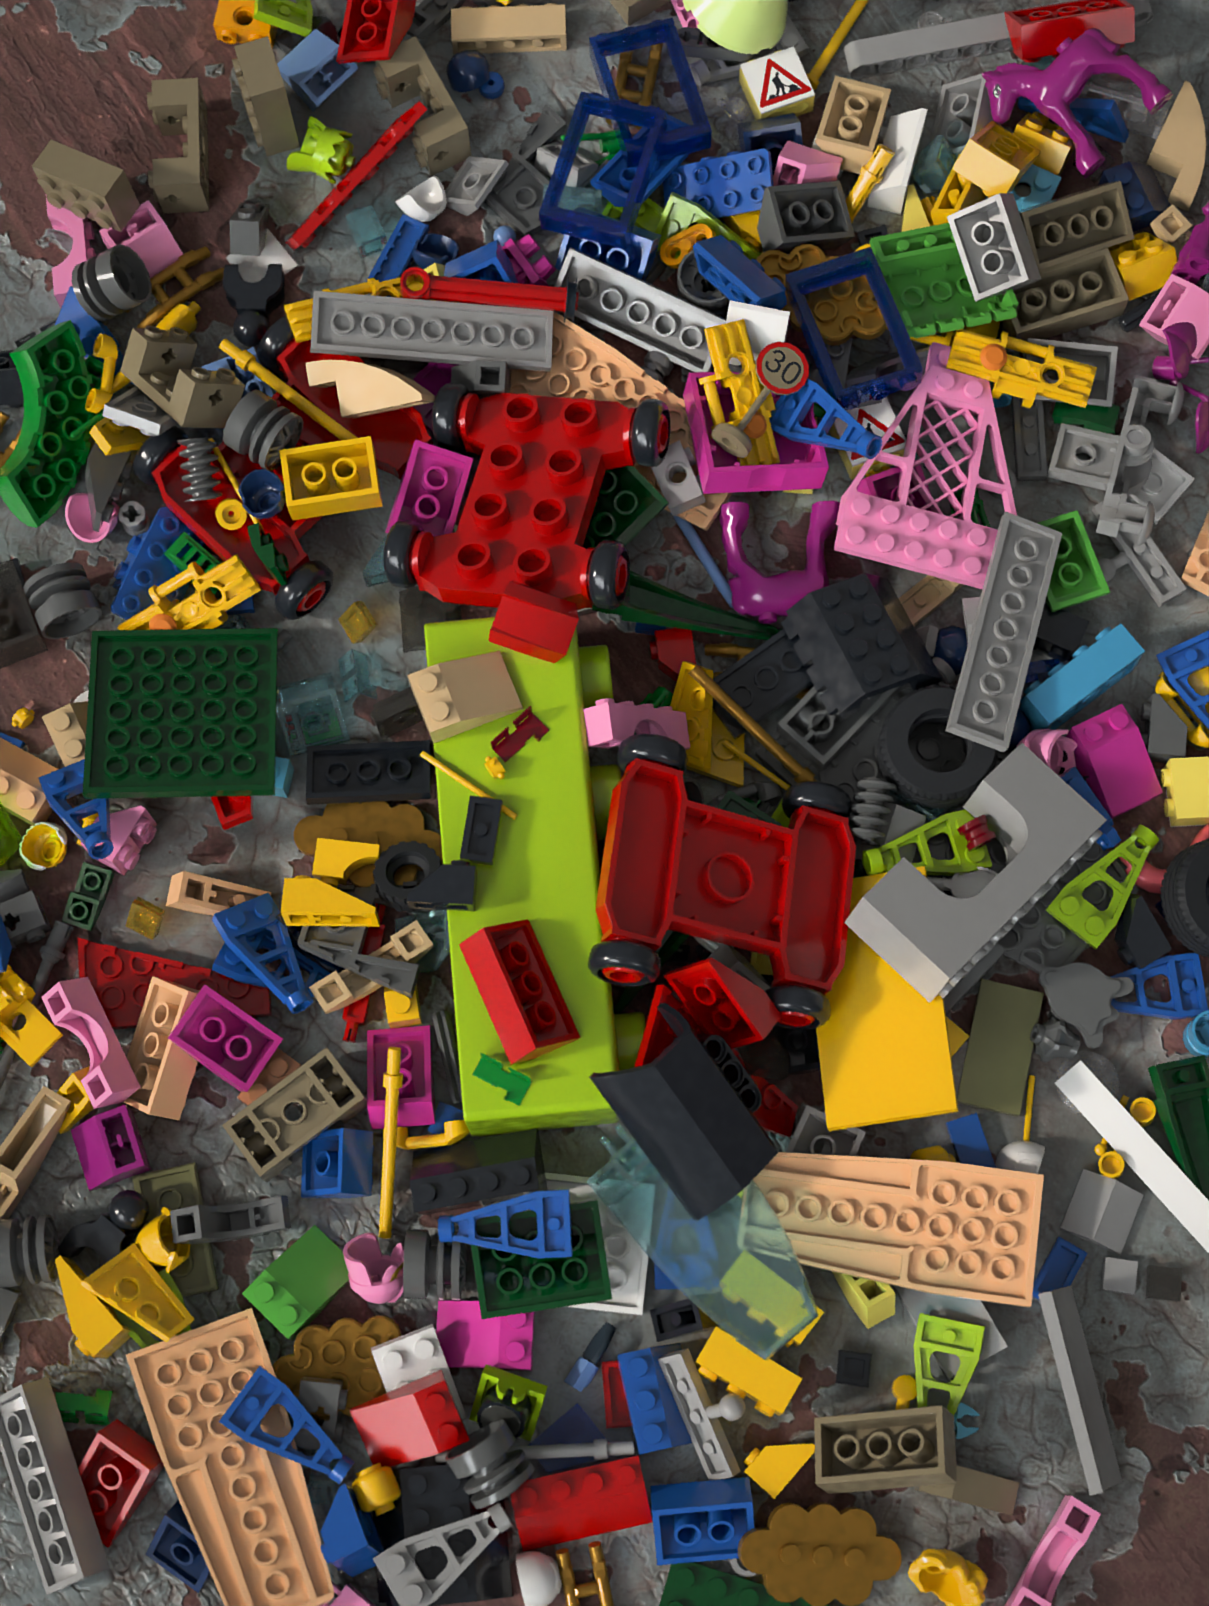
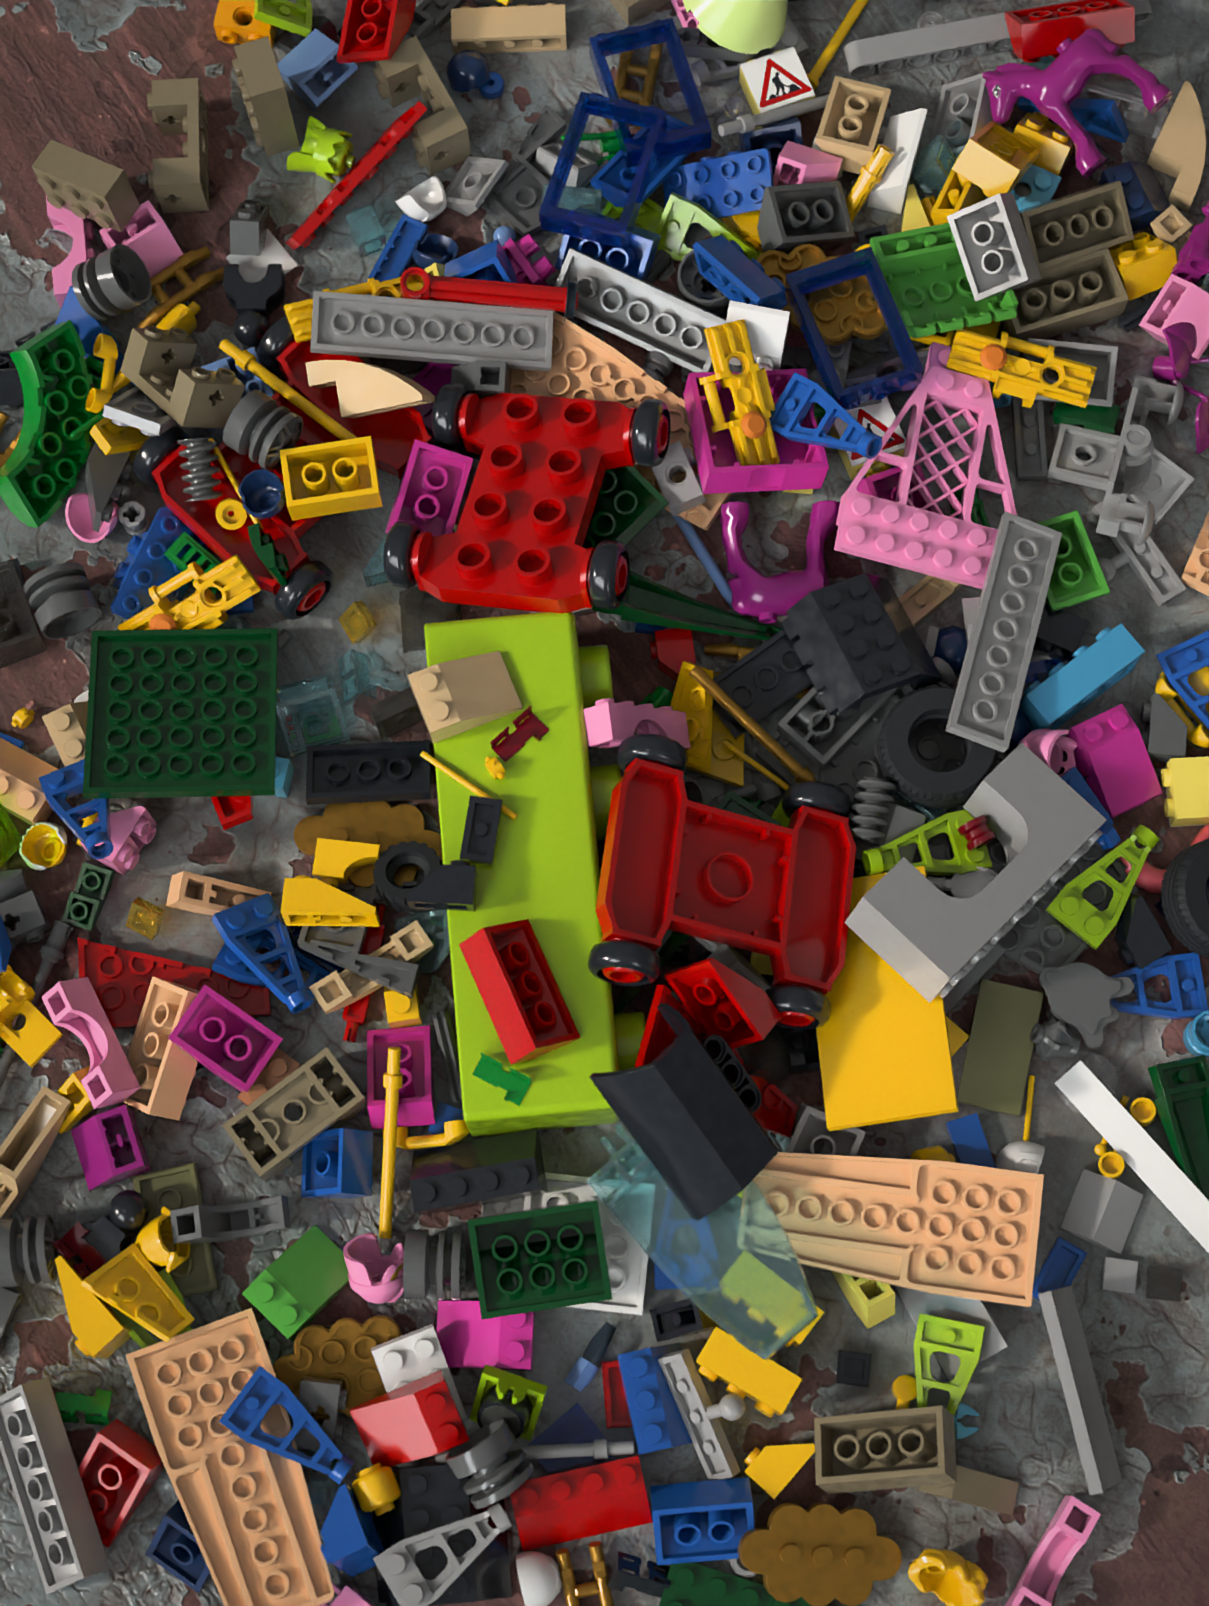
blue plate [438,1189,573,1258] -> none
red slope [488,581,579,664] -> none
light orange plate [660,223,716,269] -> none
dark tan piece [711,342,809,458] -> none
none -> dark red piece [52,1221,108,1279]
none -> black piece [607,1551,670,1598]
none -> light grey bar [718,94,829,136]

